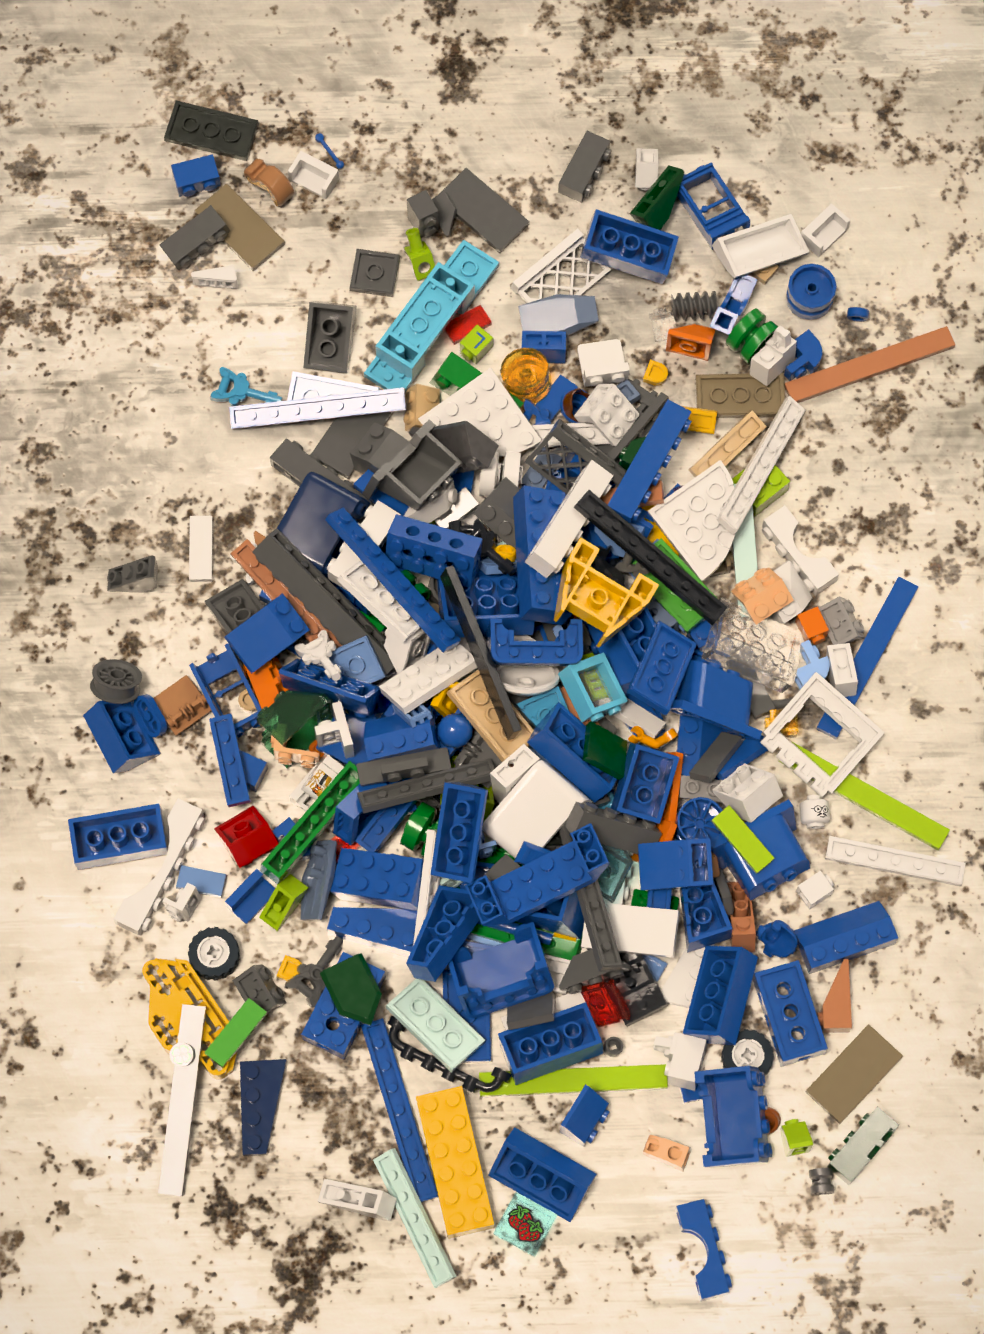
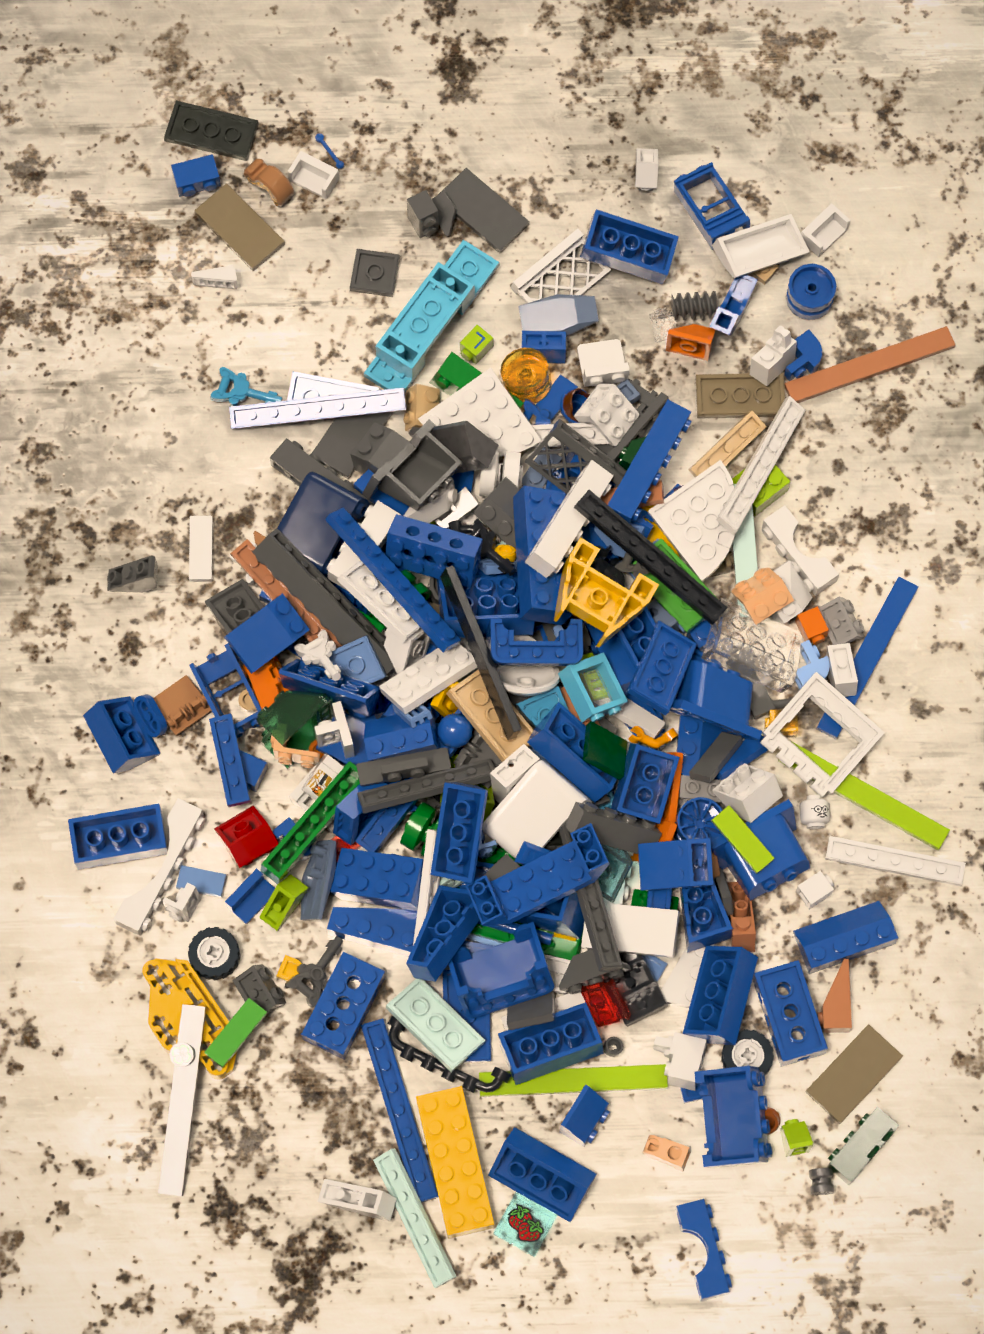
dark grey wheel [90,659,142,704] -> none
dark grey brick [159,205,230,270] -> none
dark blue wing [240,1059,287,1156] -> none
dark grey slope [303,301,357,373] -> none
dark green tile [320,953,382,1026] -> none
lime bracket [404,228,435,280] -> none
clear red tile [444,305,492,345] -> none
dark grey brick [558,130,612,203] -> none
dark green slope [630,165,685,230] -> none
yellow tile [643,359,668,386] -> none
yellow tile [682,406,717,434] -> none
green wheel [725,308,778,365] -> none
blue hair [756,920,798,958] -> none
blue tile [847,307,869,322] -> none

